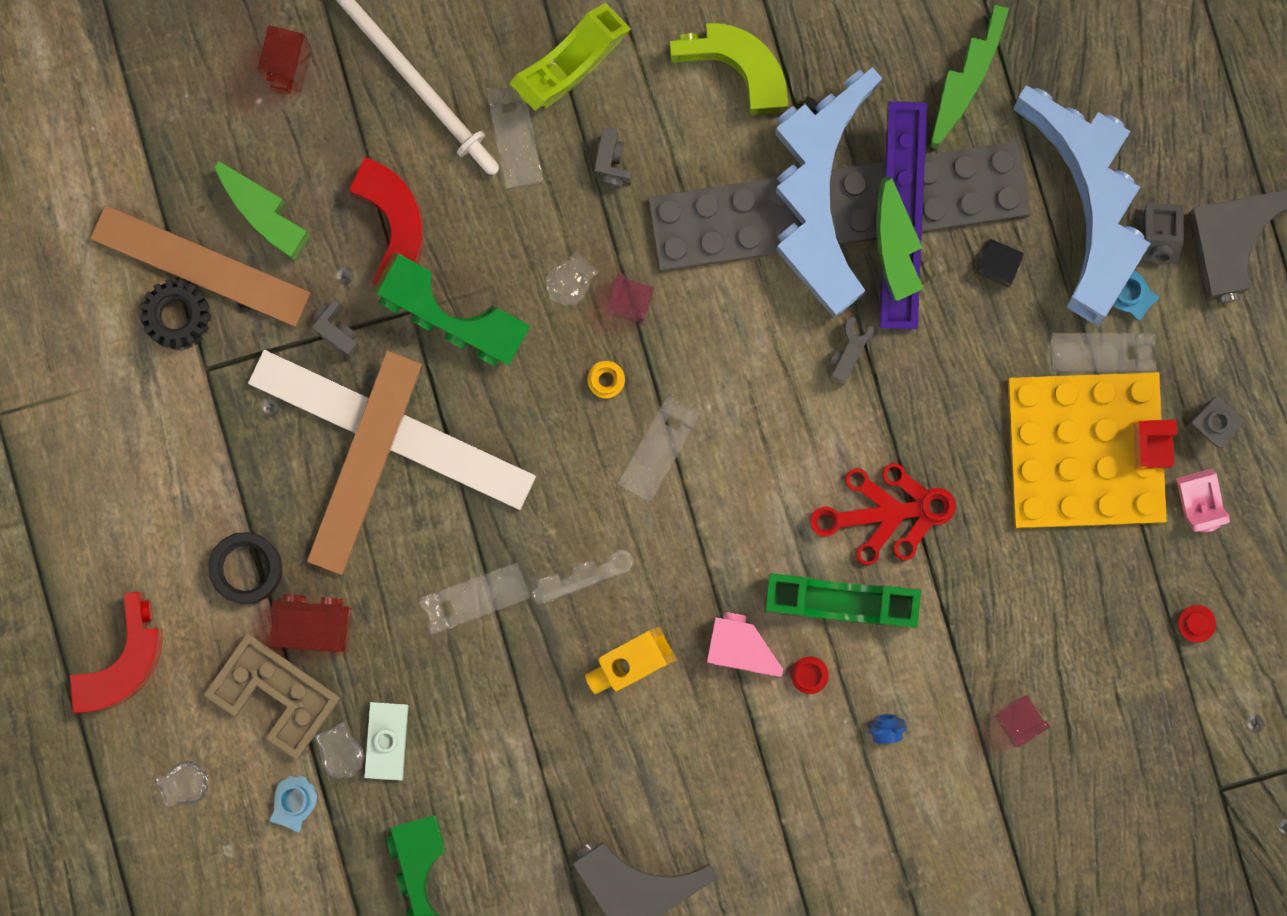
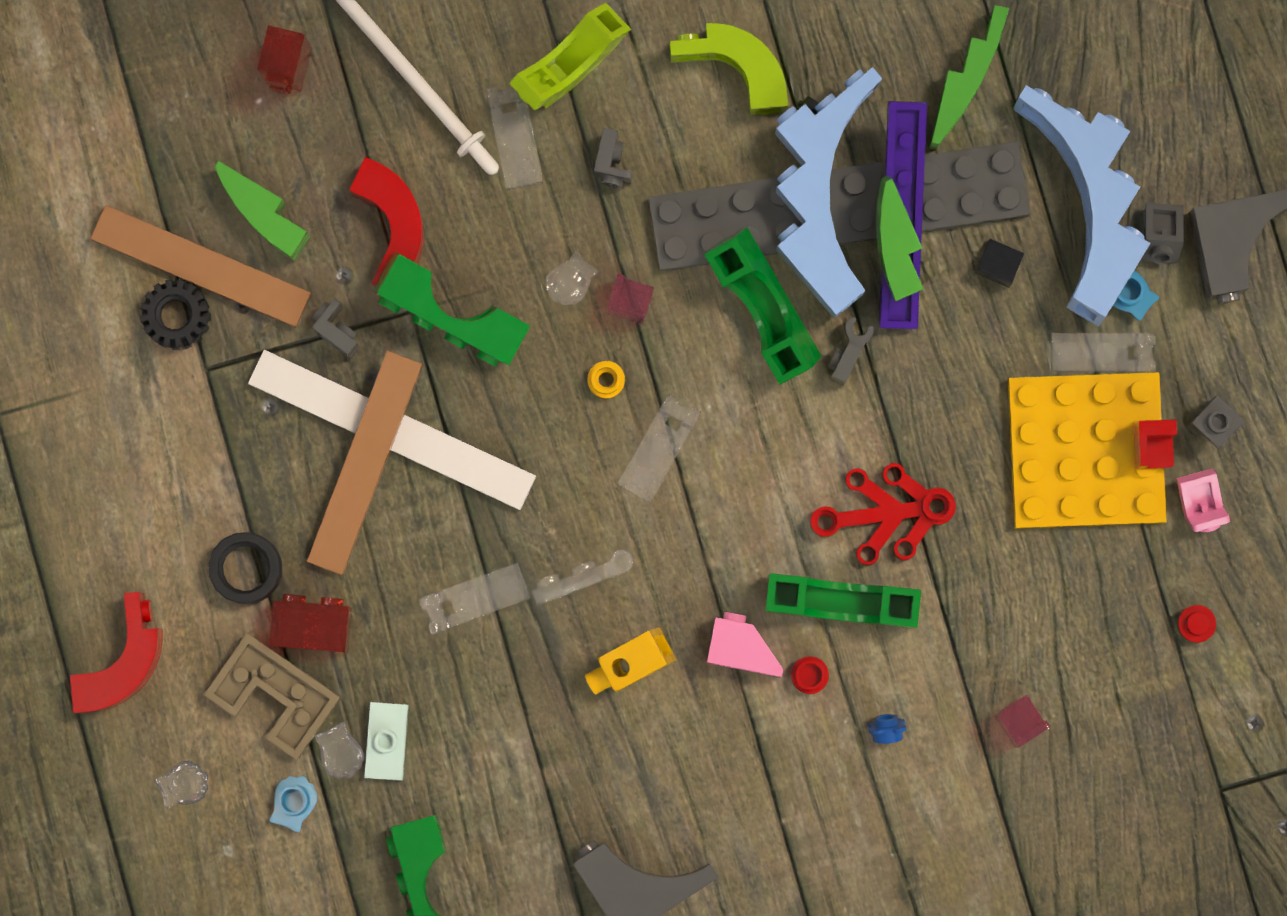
none -> green arch [704,227,822,385]

